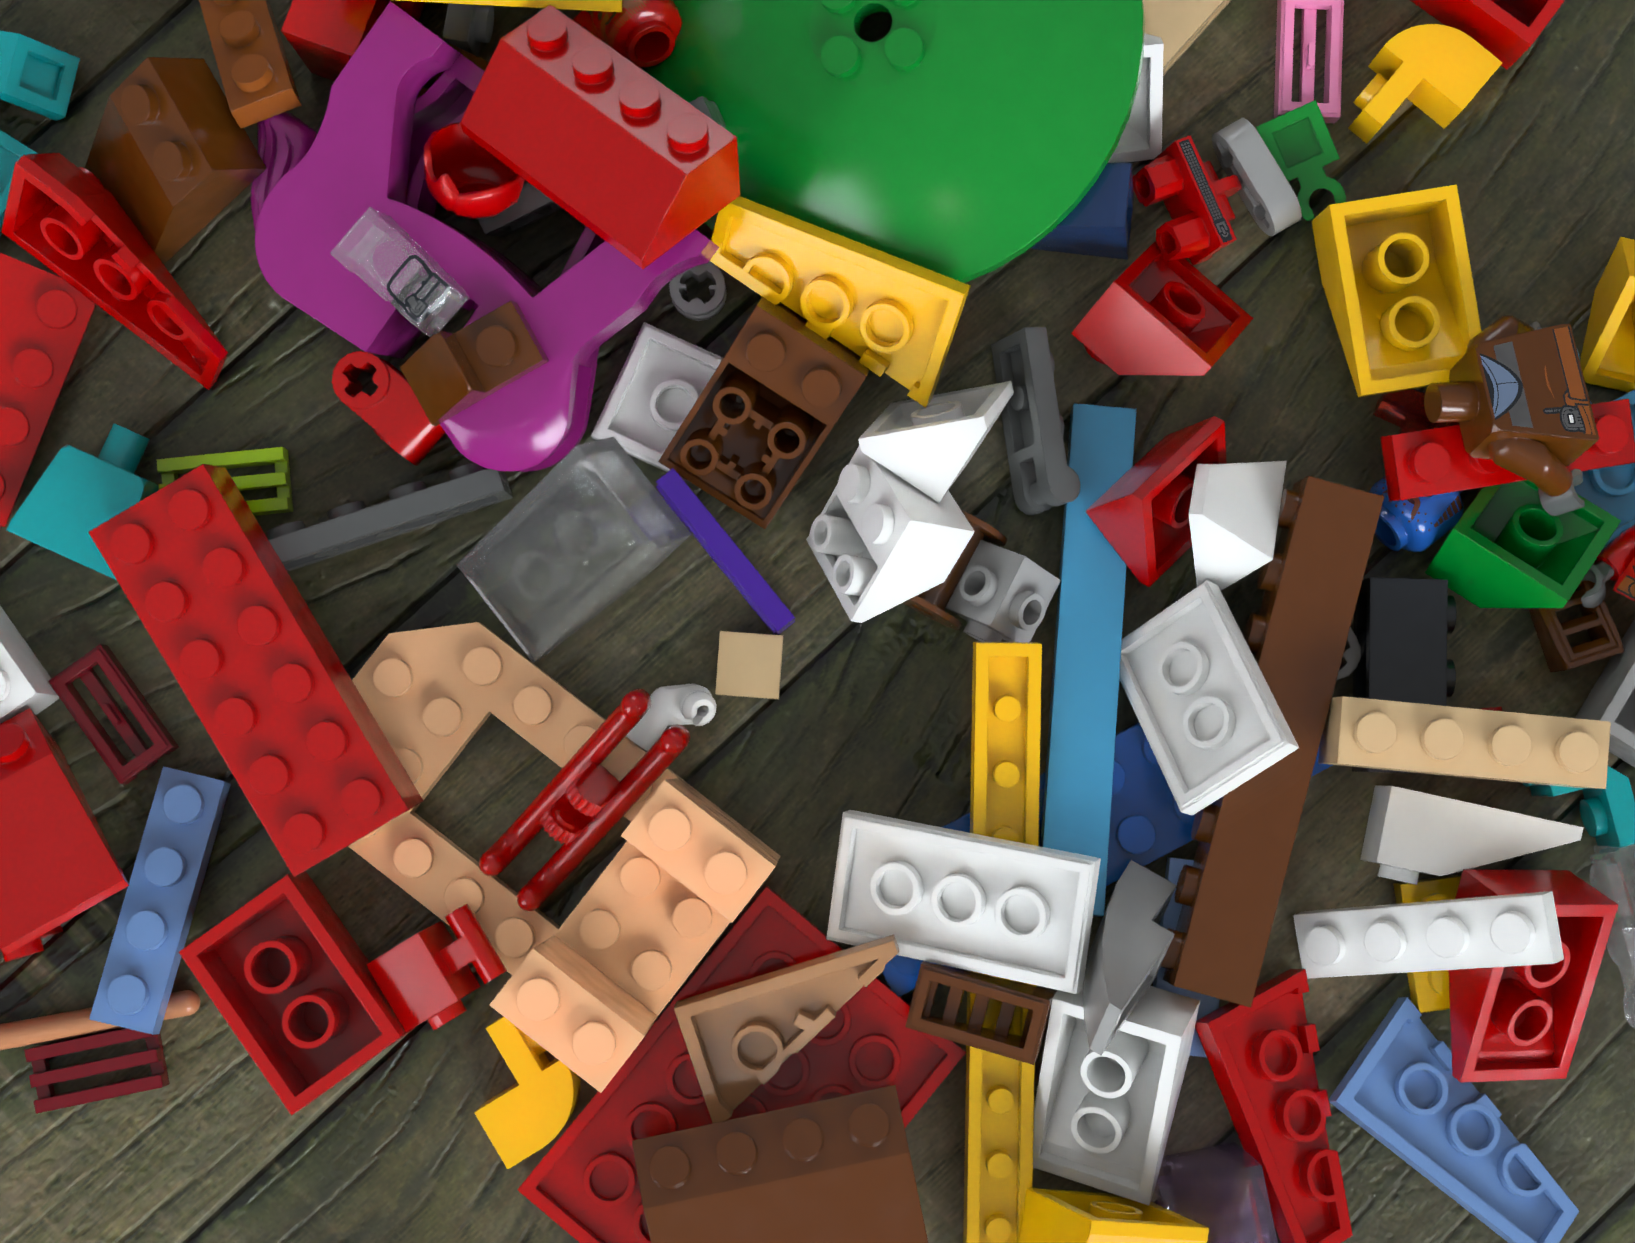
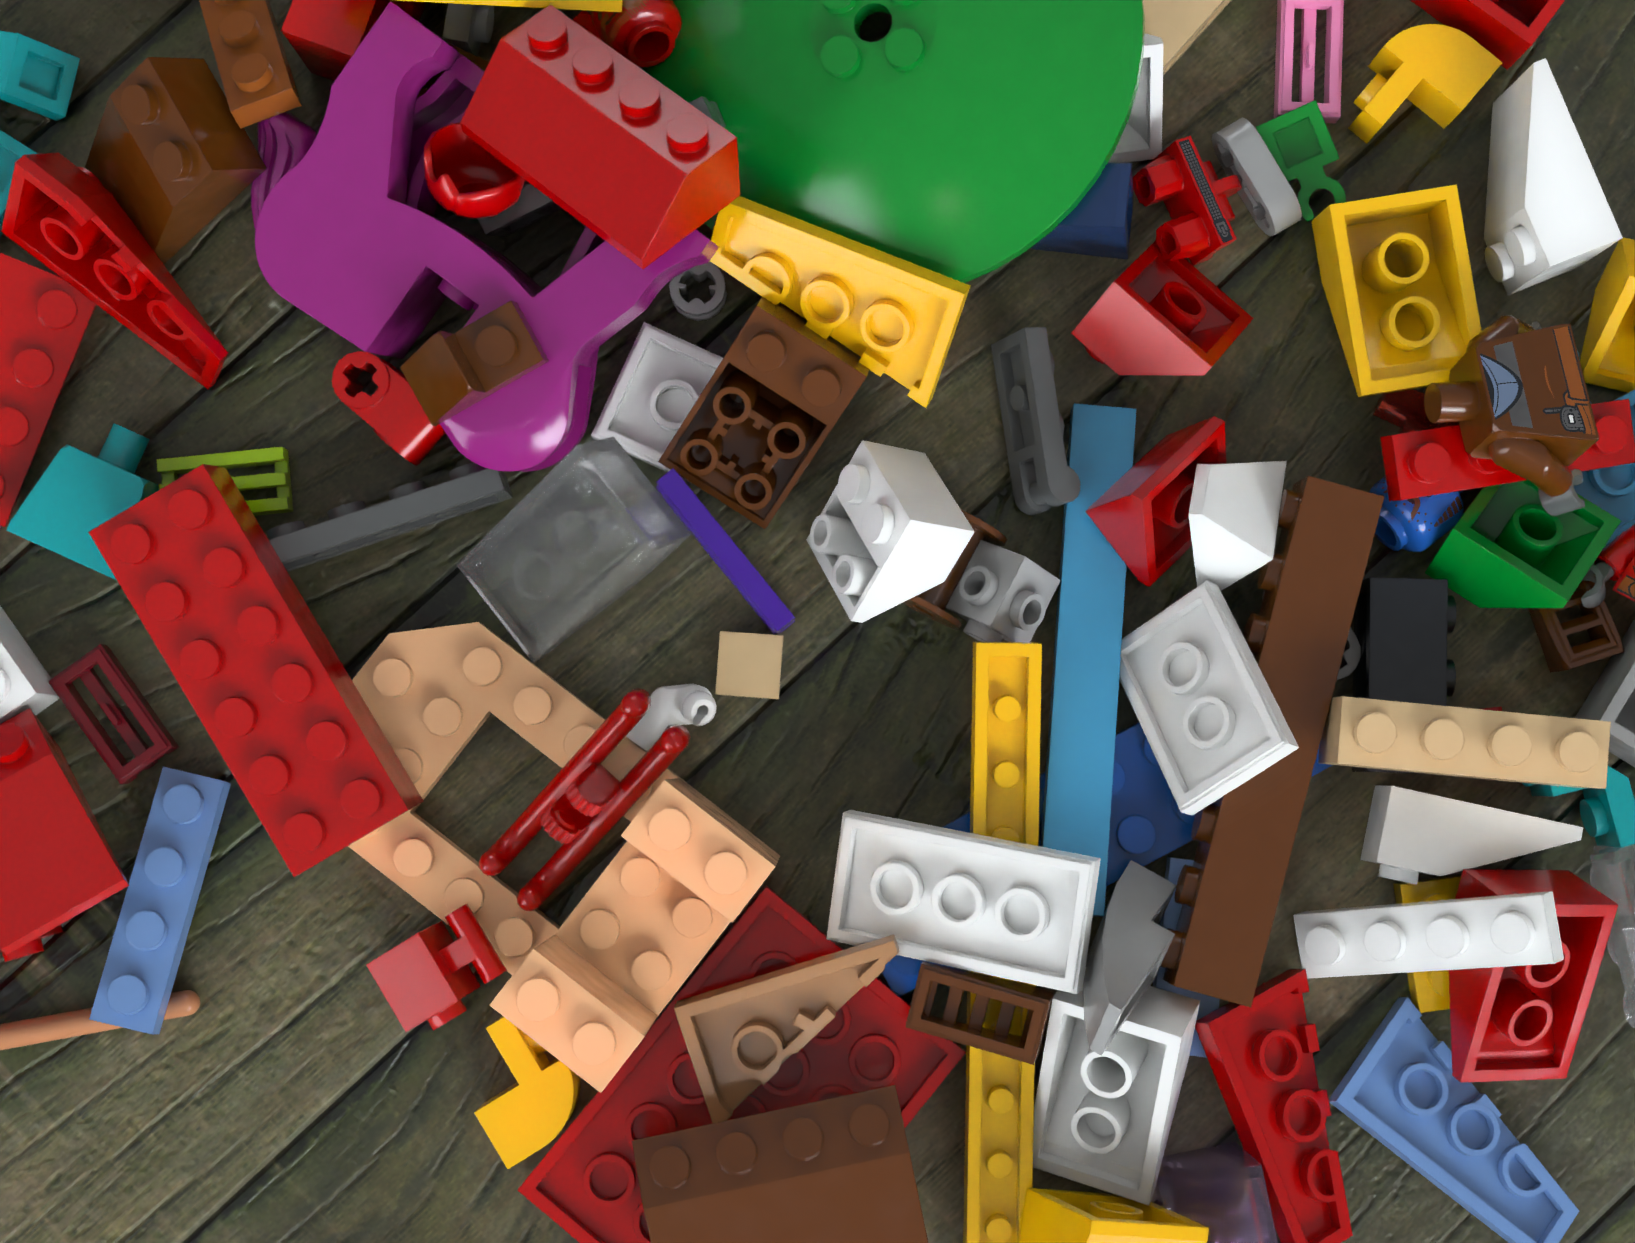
dark red tile [24,1028,170,1114] -> none
red brick [178,871,415,1116] -> none
clear leg [330,207,470,337] -> none
white slope [858,381,1014,503] -> none
none -> white slope [1484,58,1623,295]

